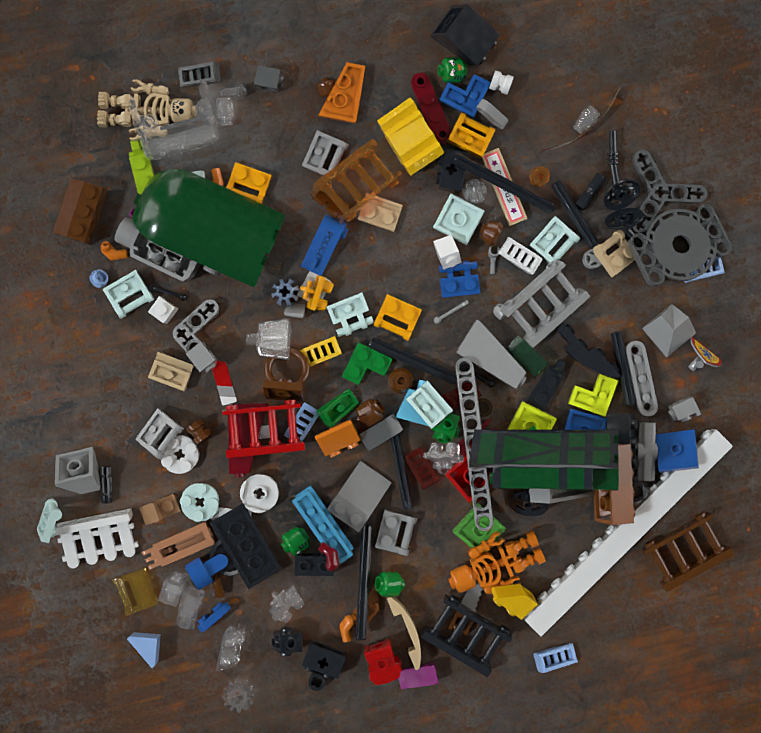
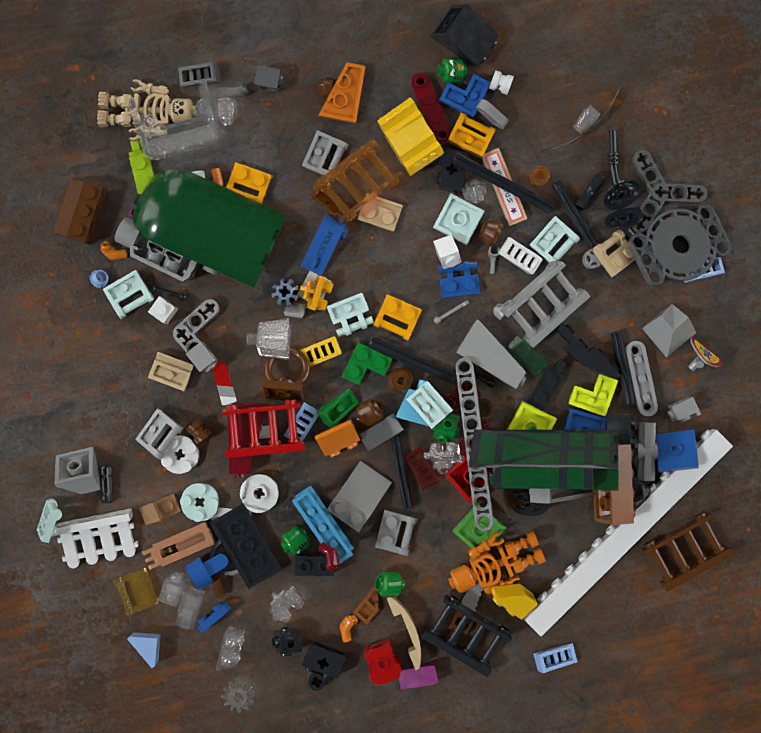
black axle [355,524,372,641] -> none

